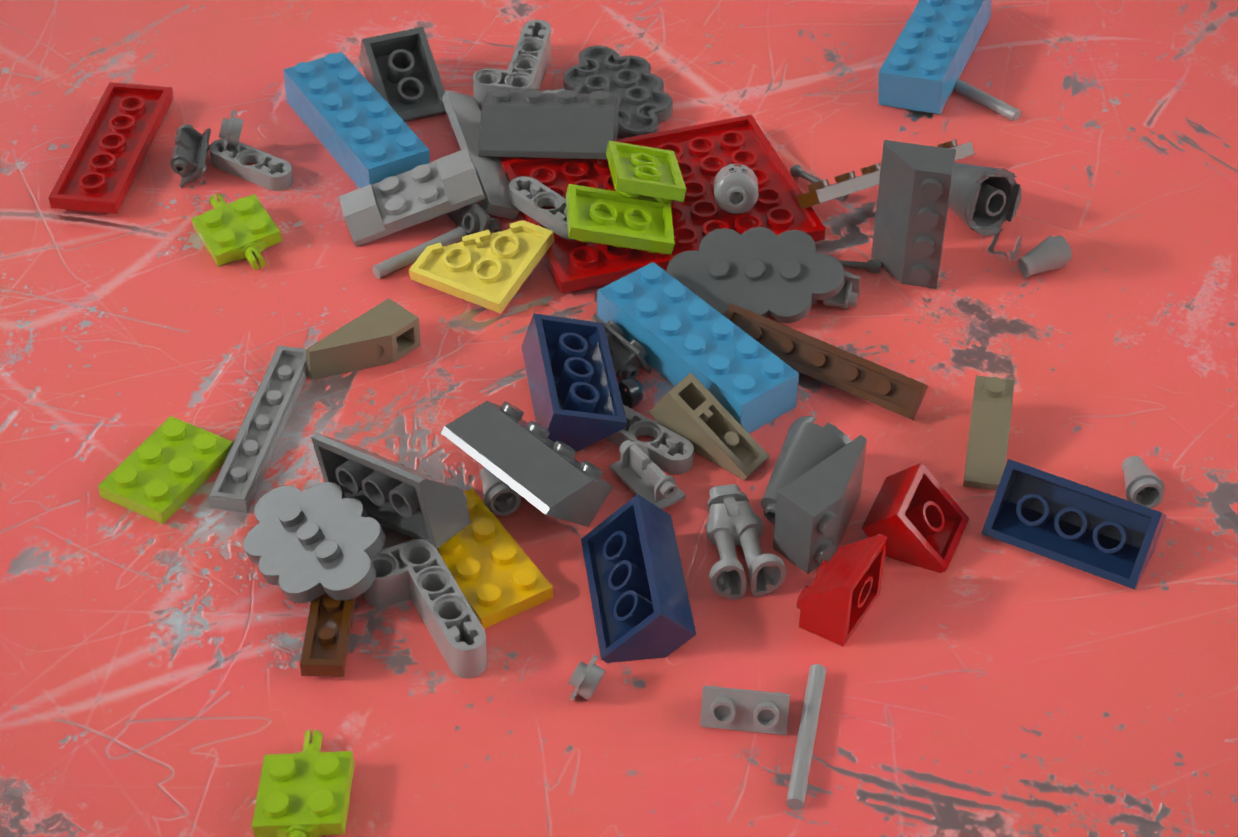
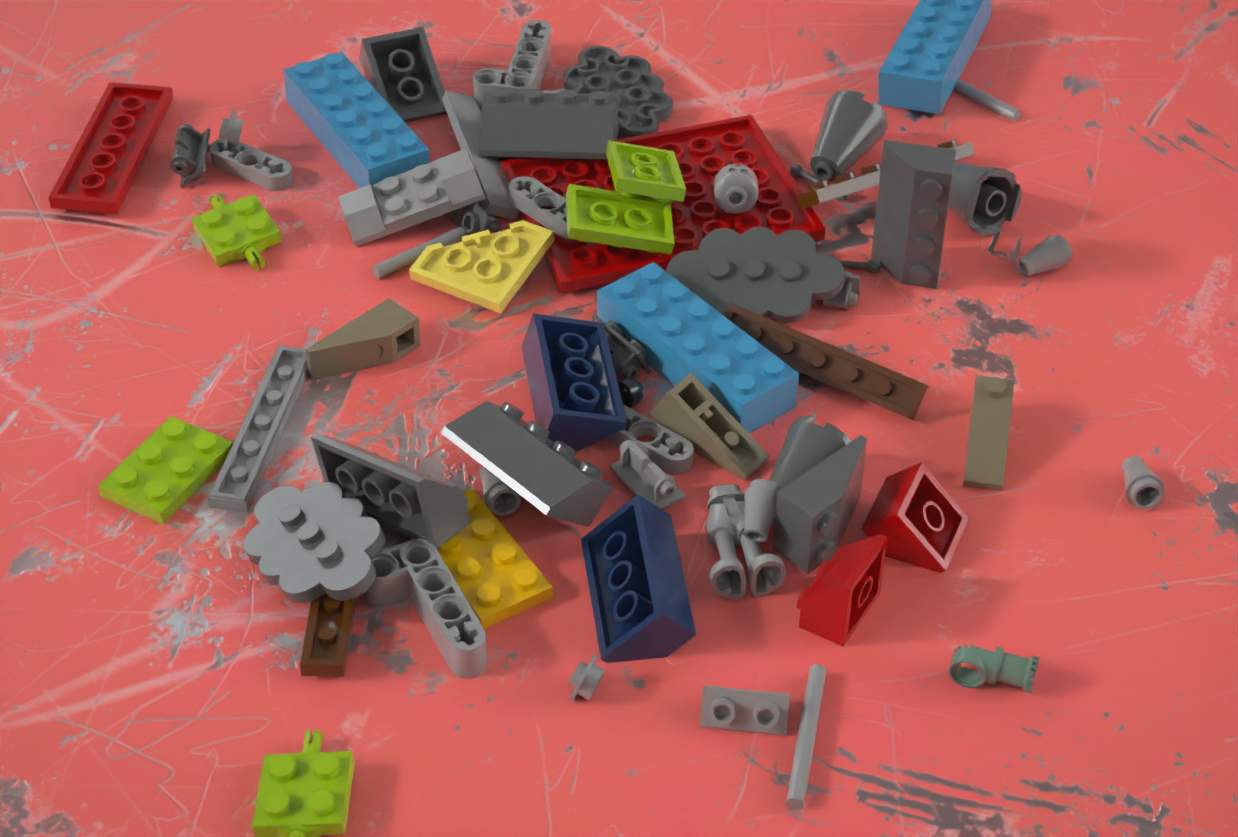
dark blue slope [981,459,1167,589] -> none
none -> light grey cone [743,479,782,542]
none -> dark grey cone [810,90,888,181]
none -> sand green connector [948,644,1039,693]

